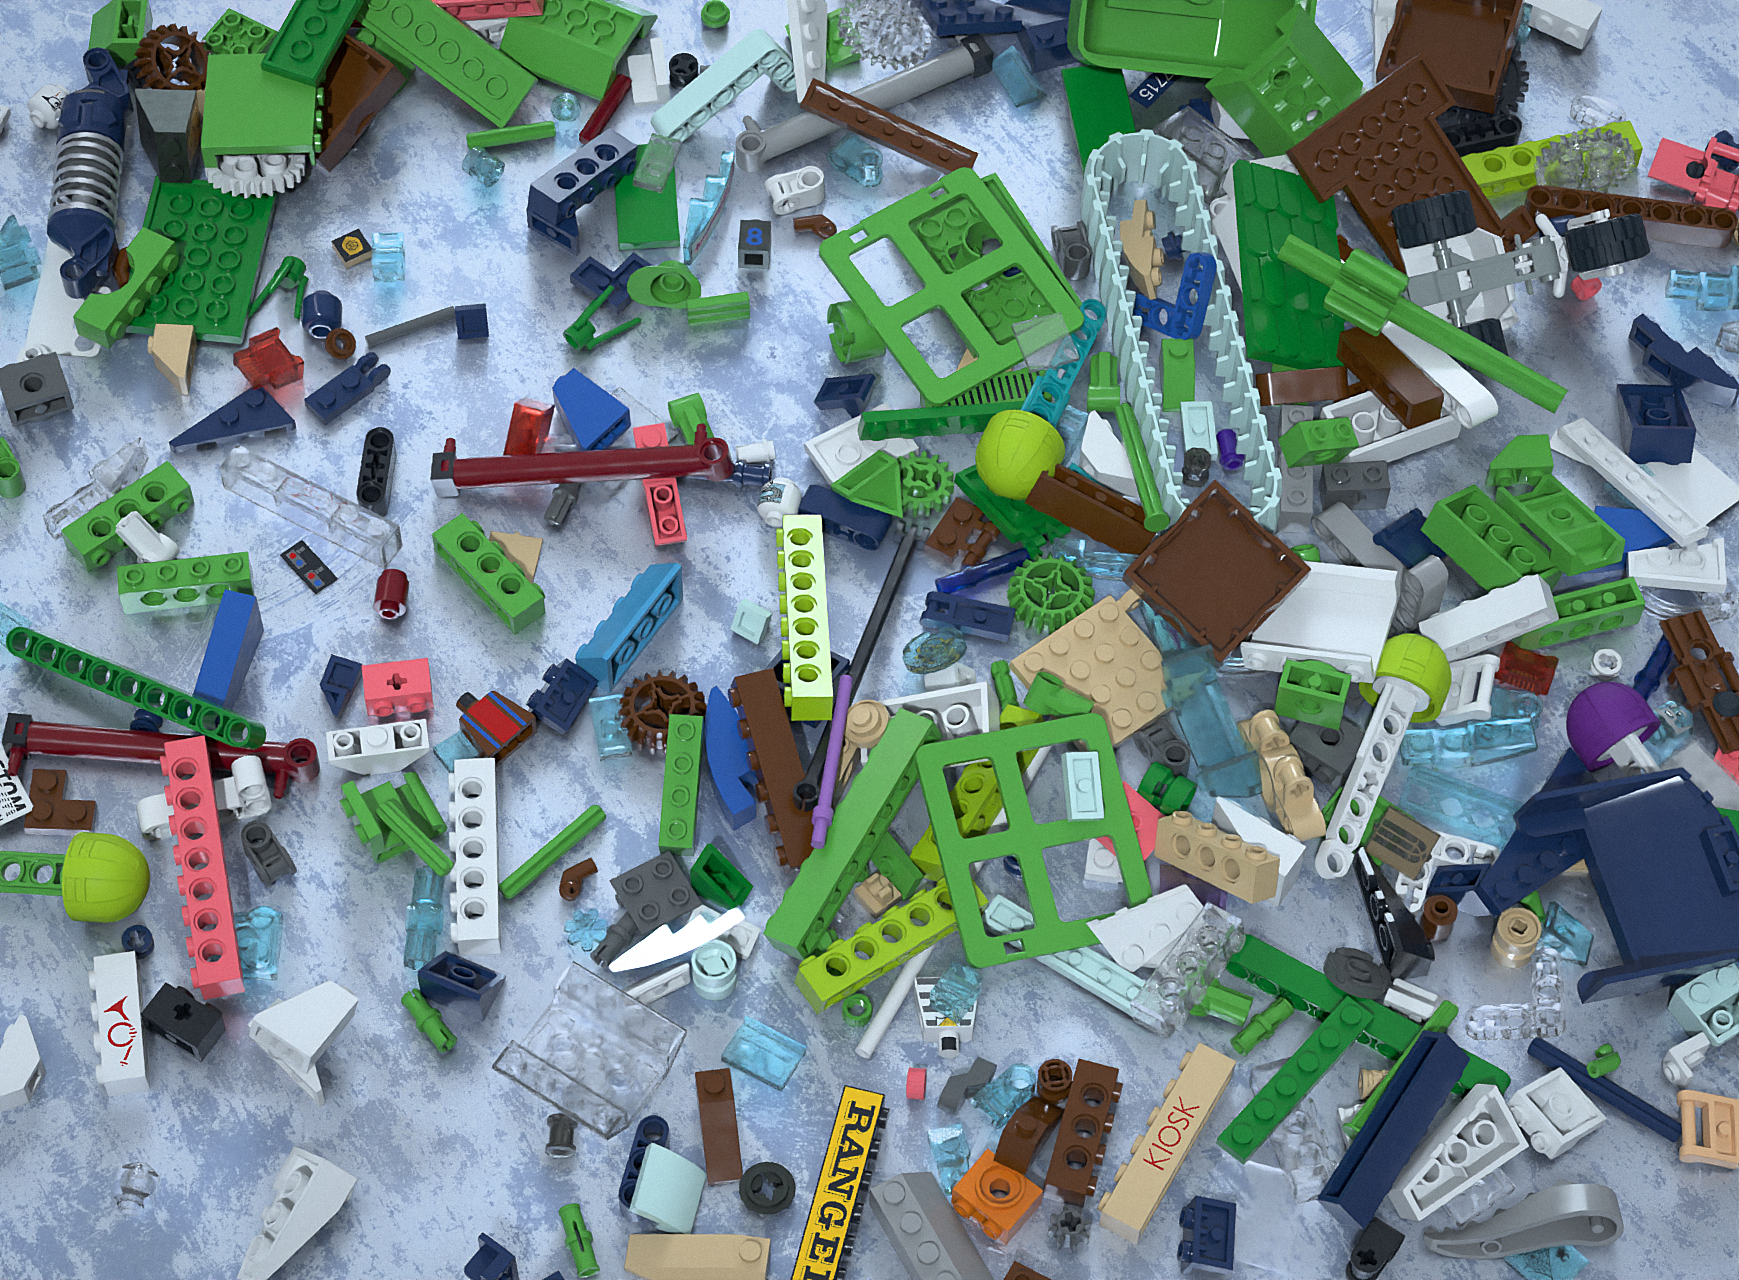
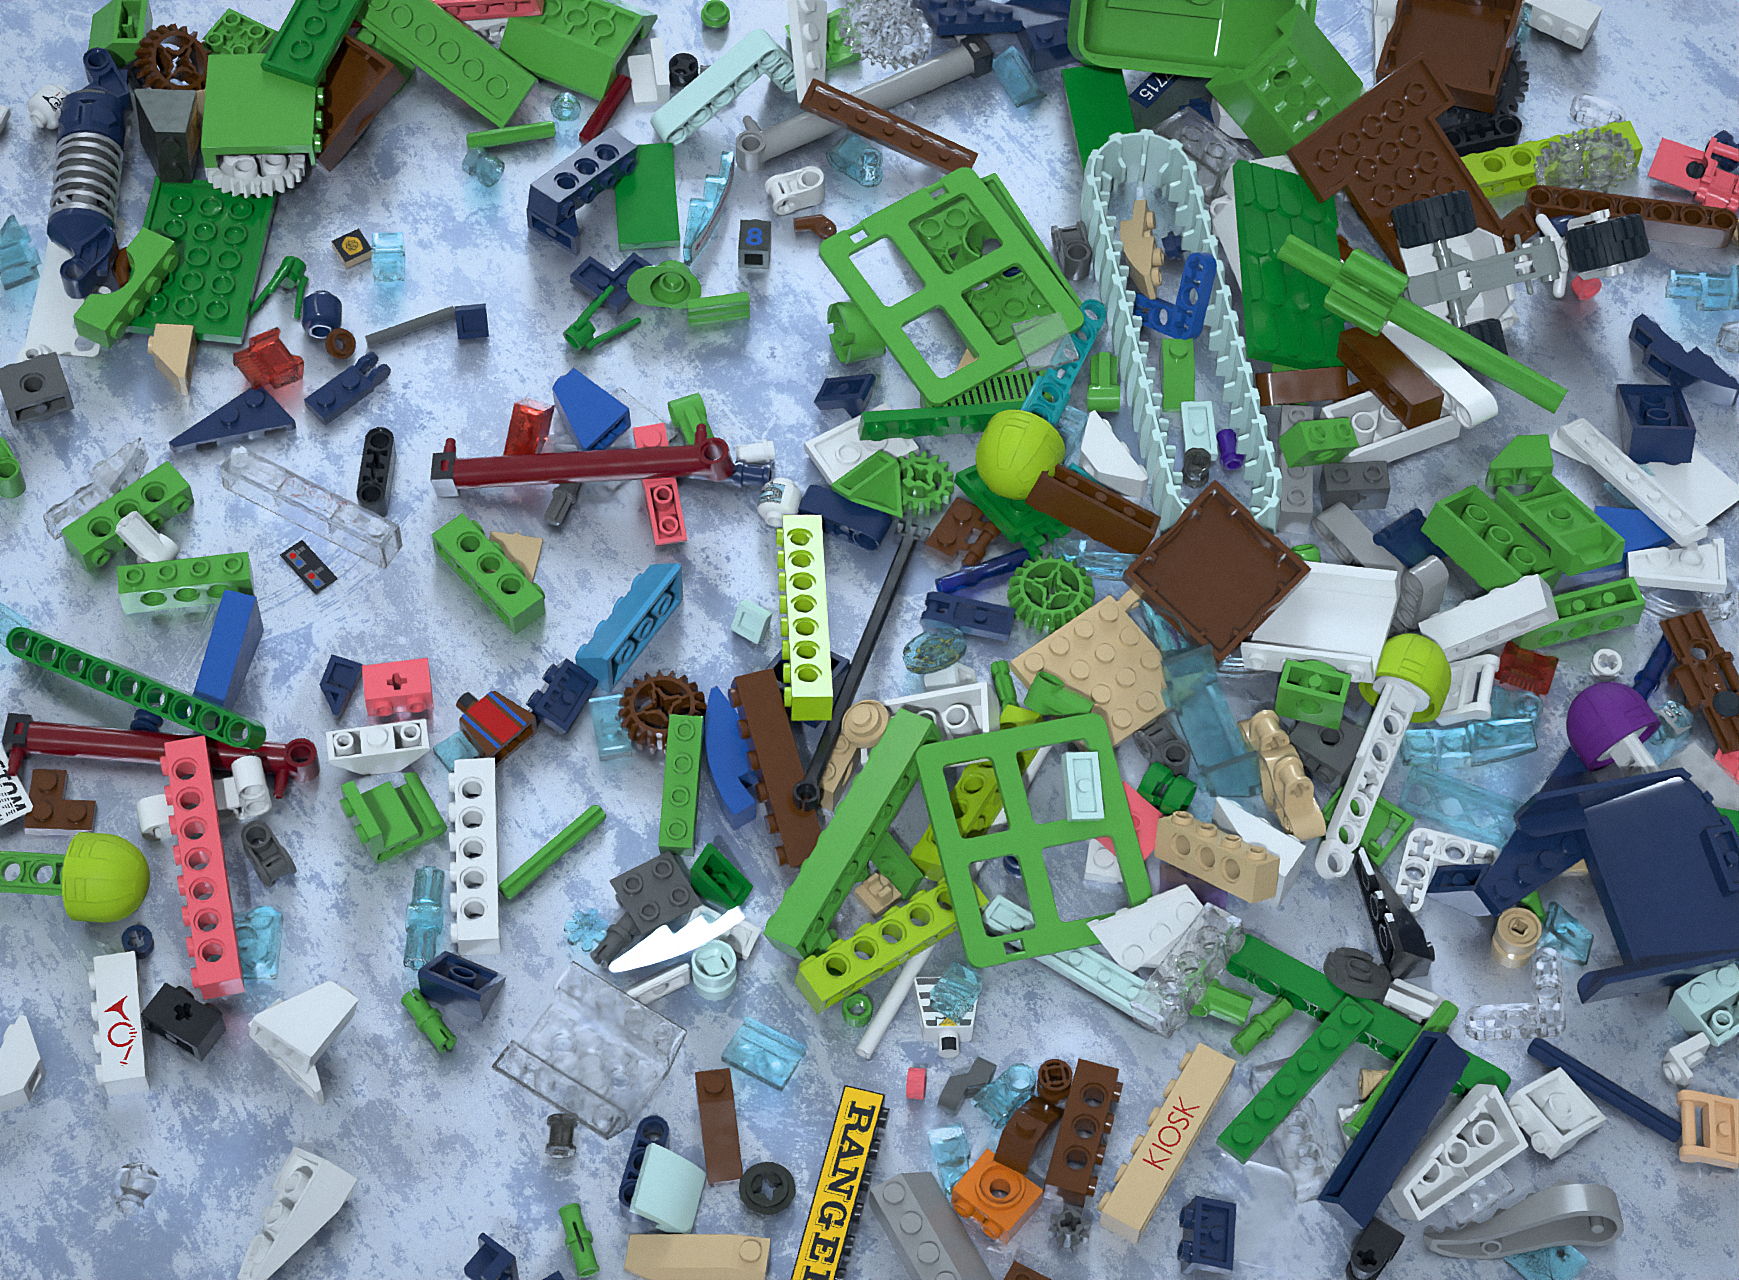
dark red brick [373,569,410,619] -> none
bright green axle [376,800,454,877] -> none
reddish brown arm [559,858,598,901] -> none
clear plate [633,133,681,193] -> none
medium lavender bar [811,675,853,849] -> none
bright green axle [1114,403,1170,532] -> none
clear smoke piece [1364,805,1441,881] -> none
reddish brown brick [1419,895,1458,941] -> none
bright green arm [1587,1043,1621,1078] -> none

